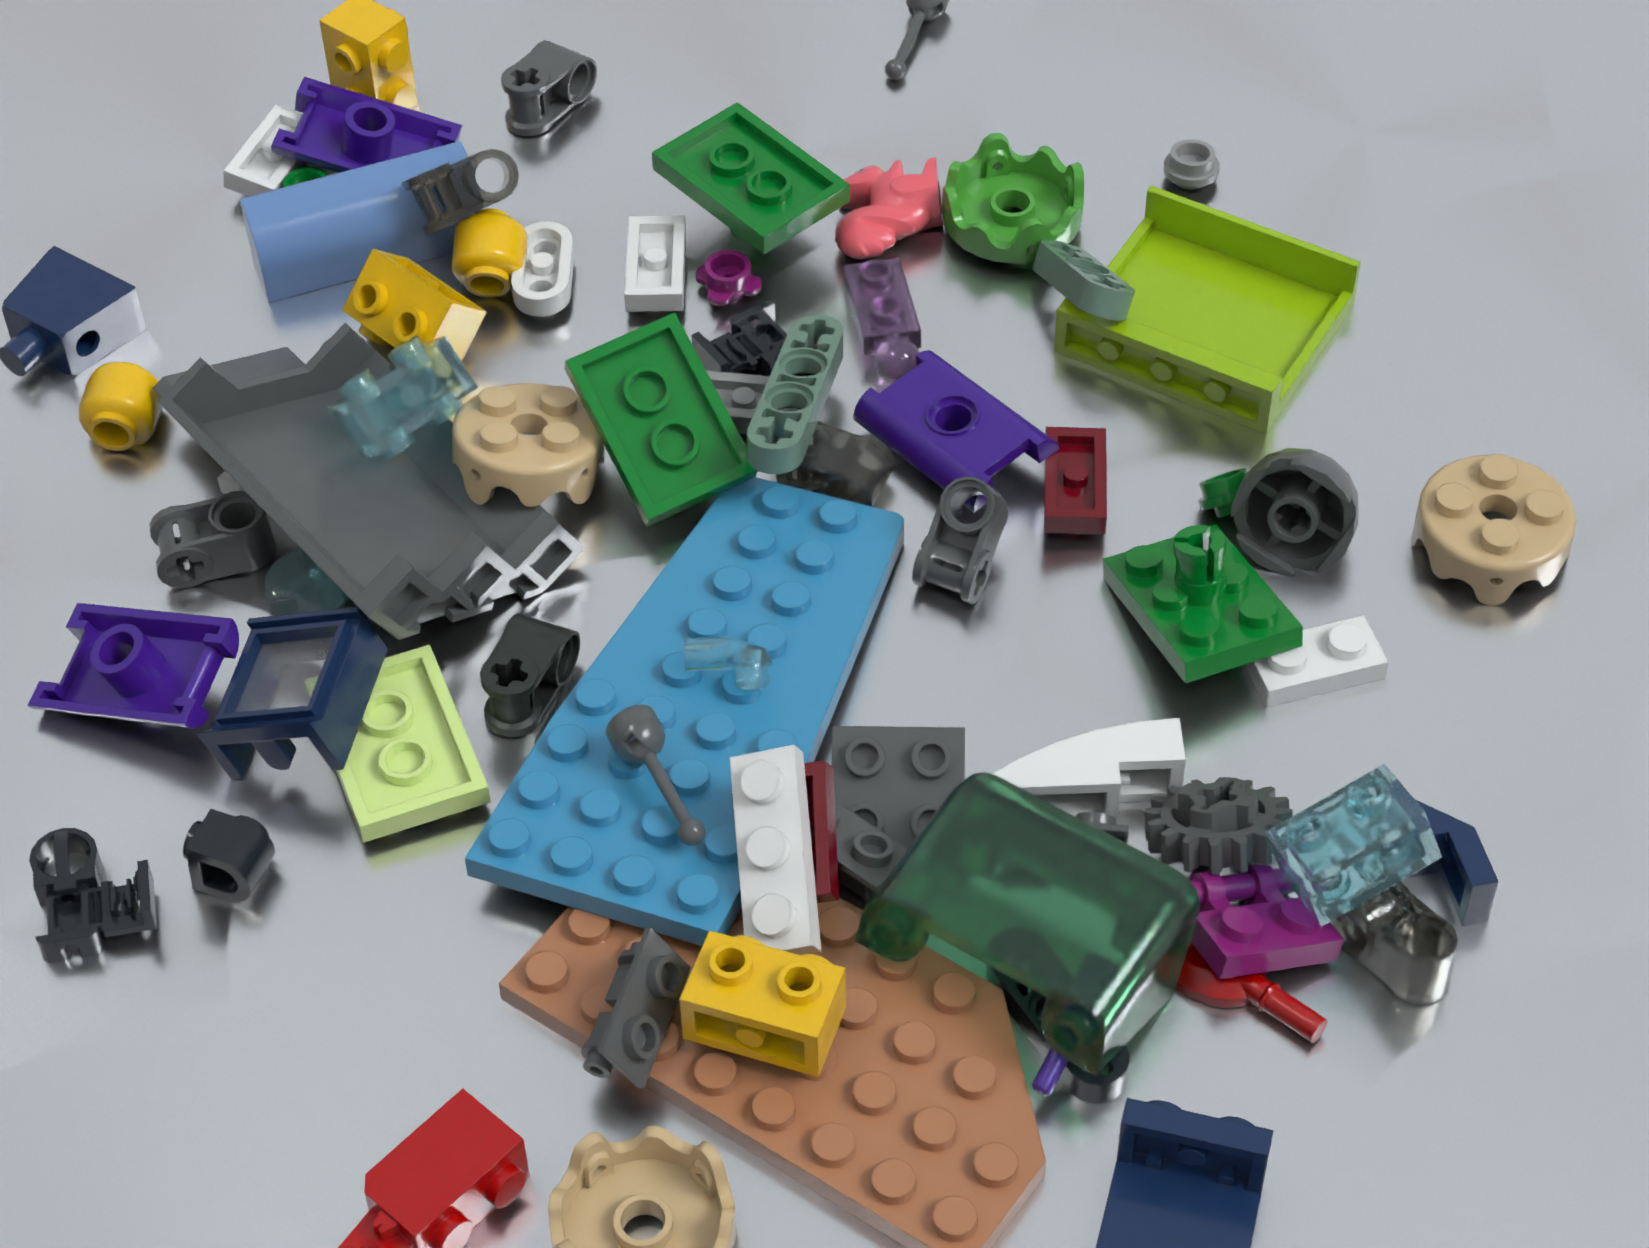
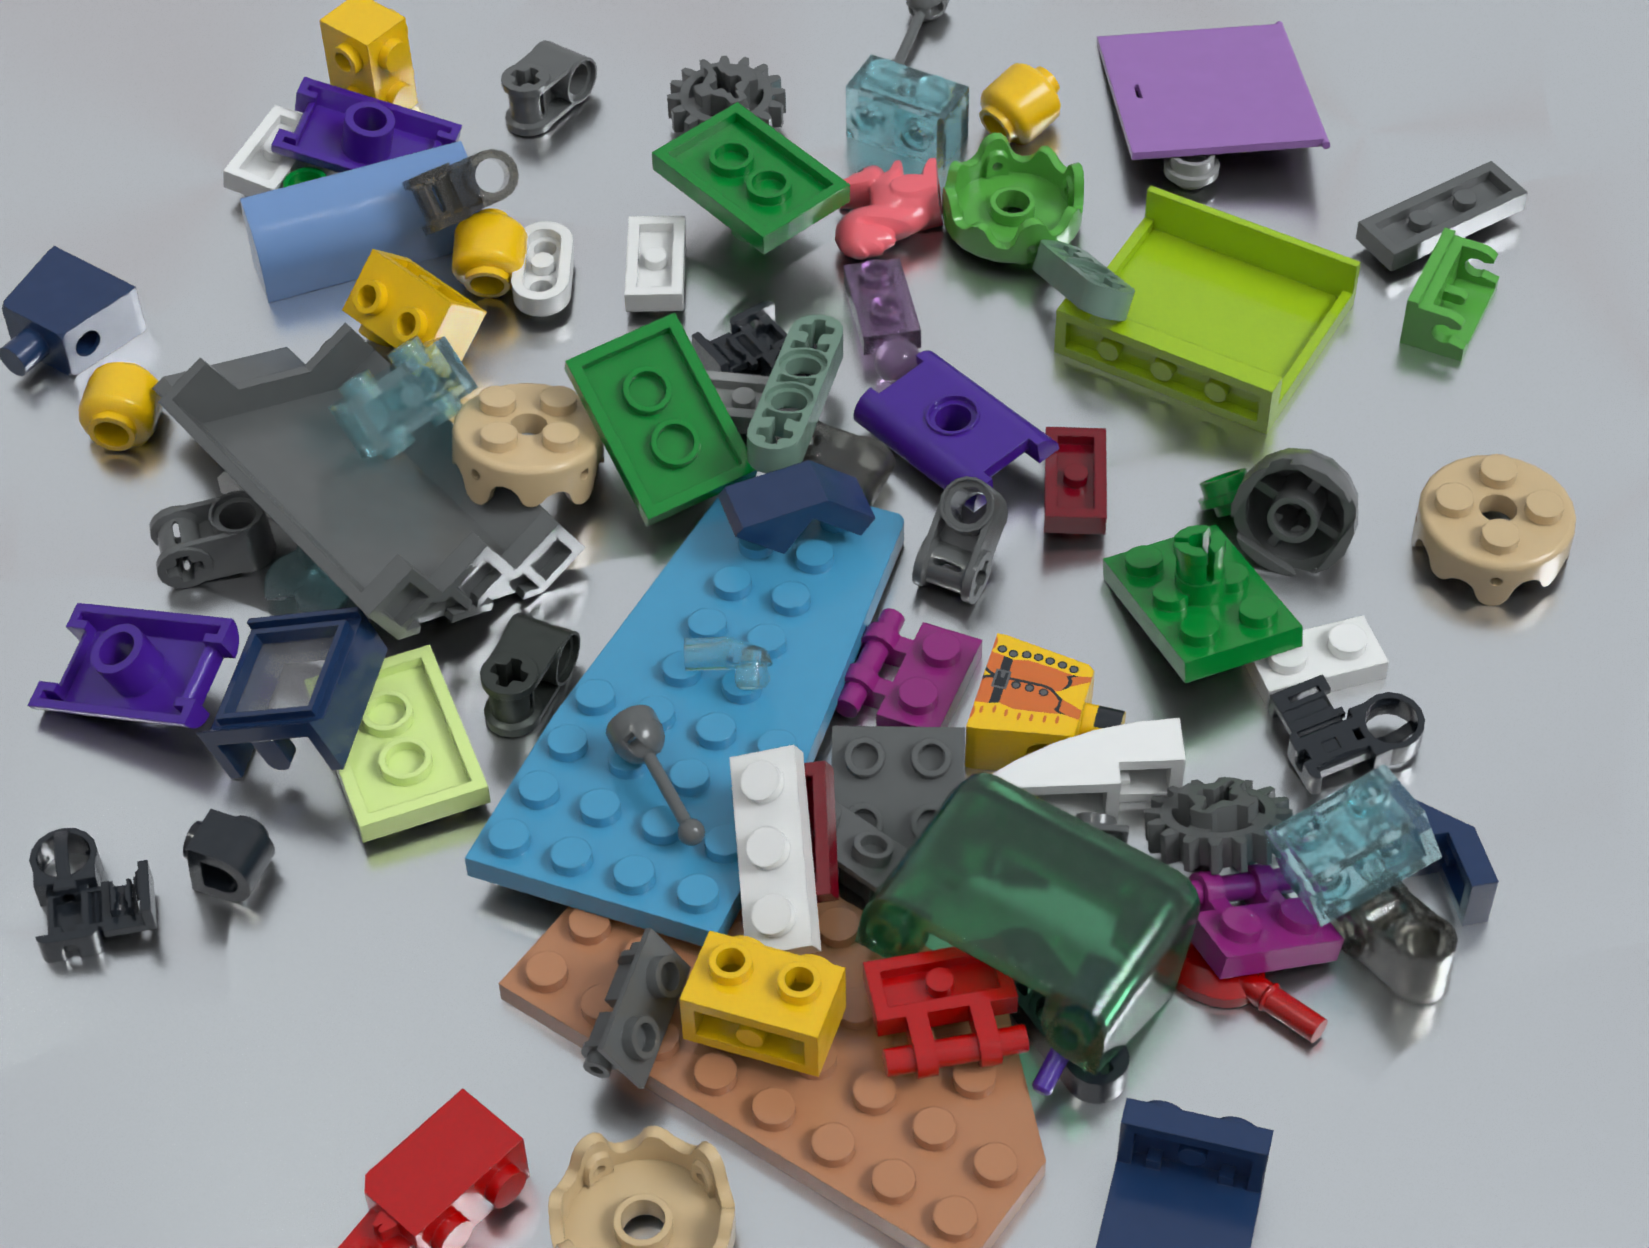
magenta plate [695,250,762,305] -> none
none -> dark grey gear [667,56,786,133]
none -> dark blue slope [718,460,875,554]
none -> magenta plate [835,608,983,727]
none -> clear light blue brick [846,54,969,170]
none -> red plate [863,938,1029,1079]
none -> torso [965,633,1126,771]
none -> yellow head [979,63,1061,145]
none -> medium lavender piece [1097,21,1330,160]
none -> black piece [1268,674,1425,794]
none -> dark grey plate [1356,161,1528,271]
none -> bright green hinge [1400,228,1499,361]

